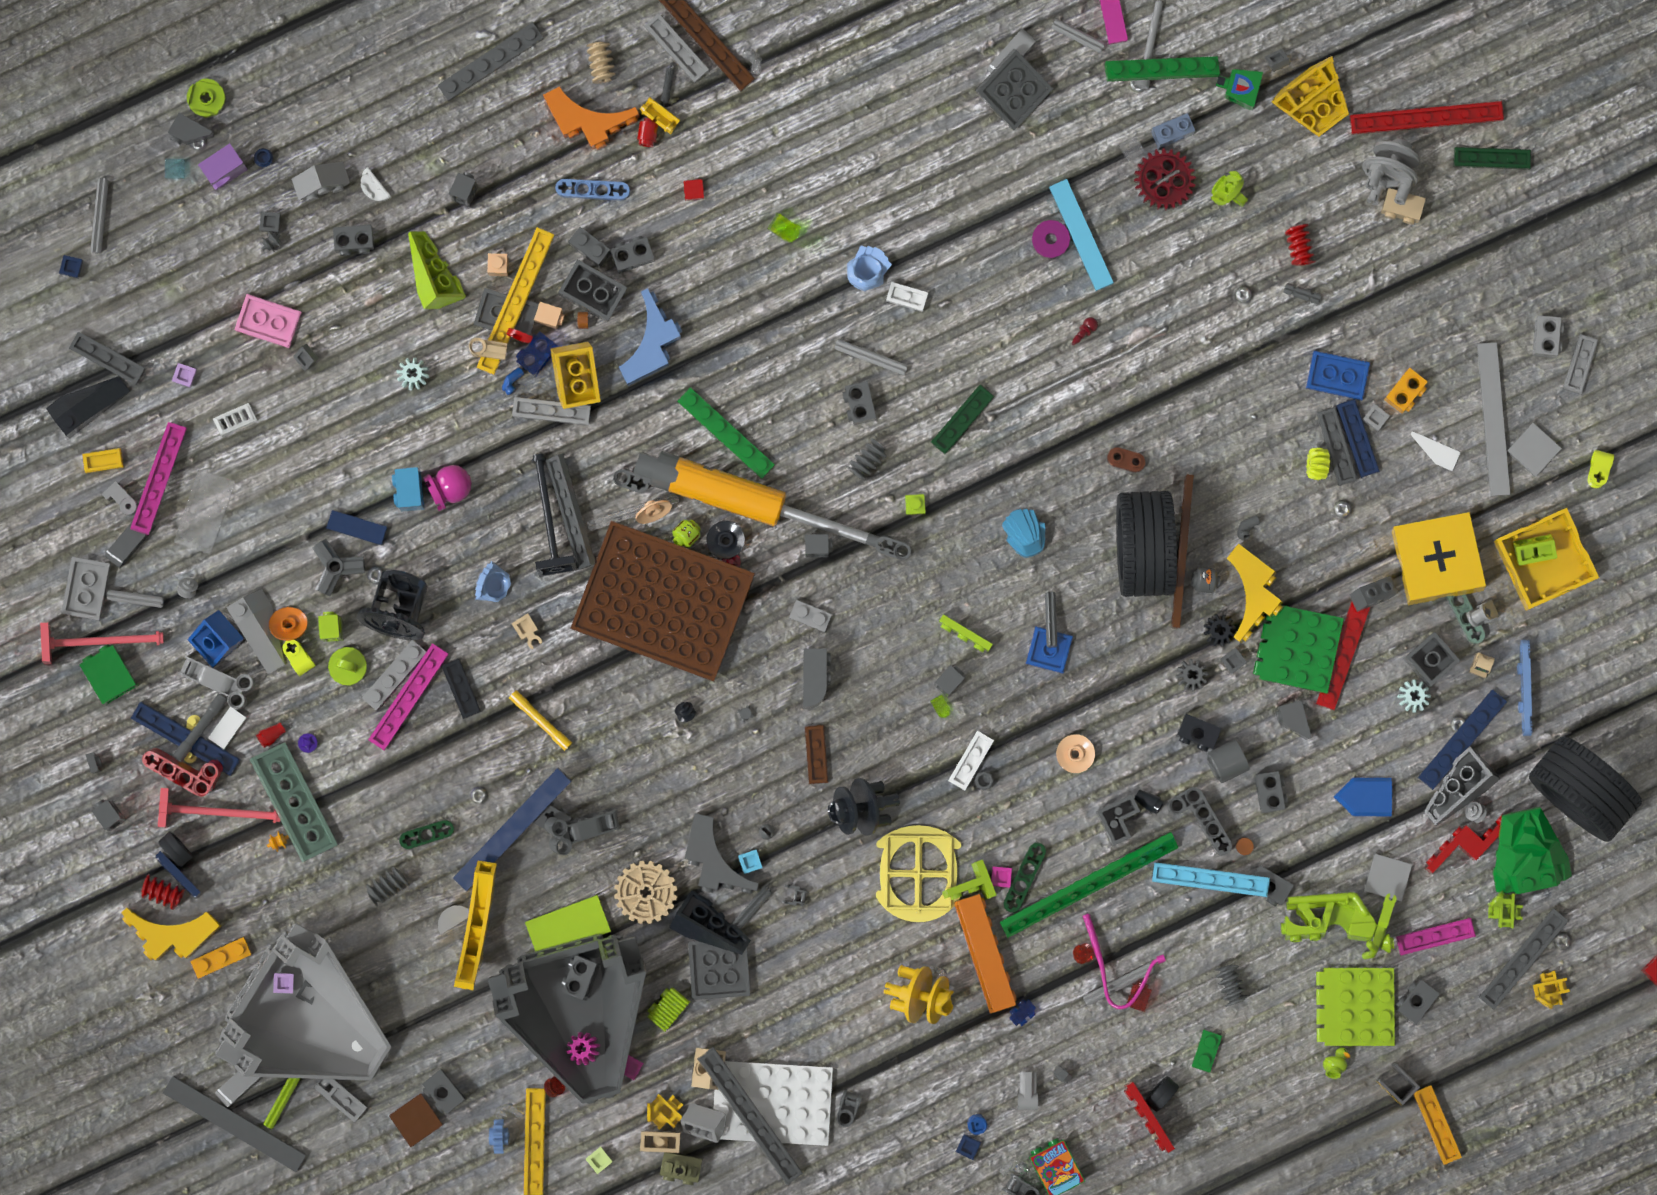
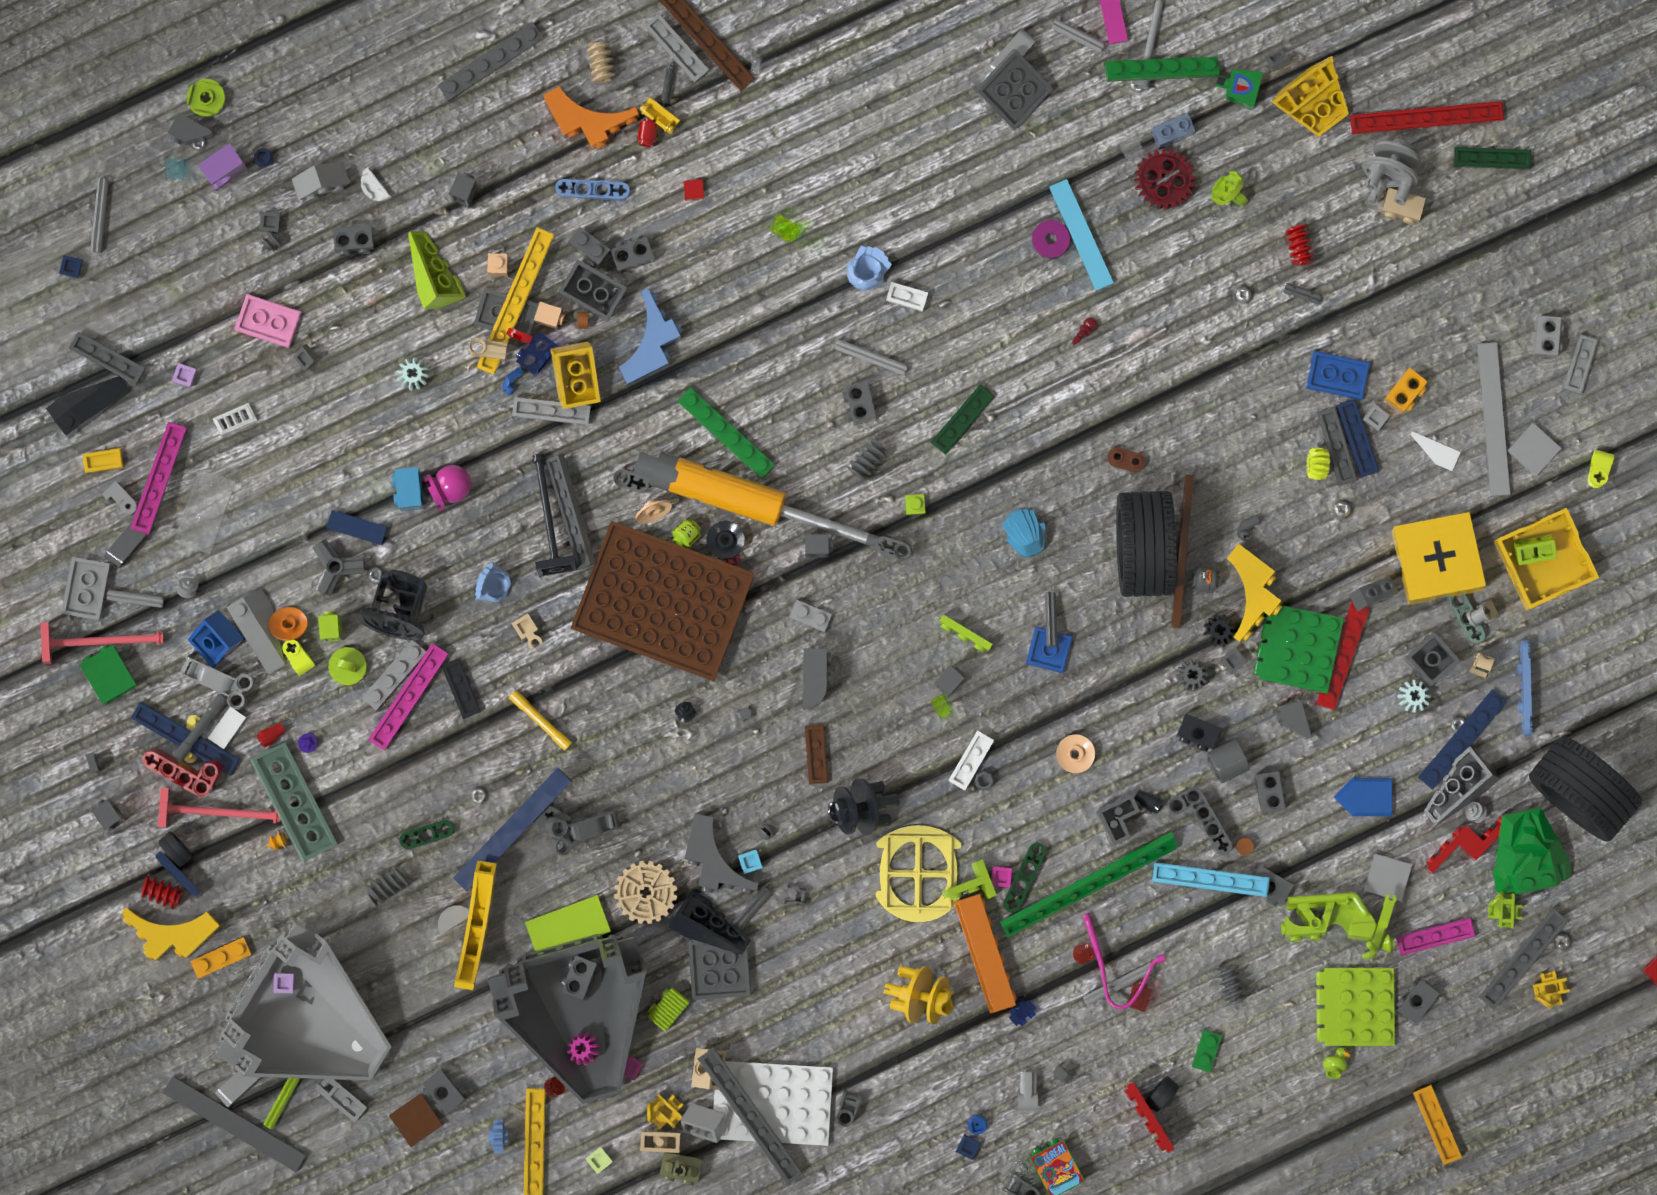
flat silver piece [1376,1063,1420,1105] -> none

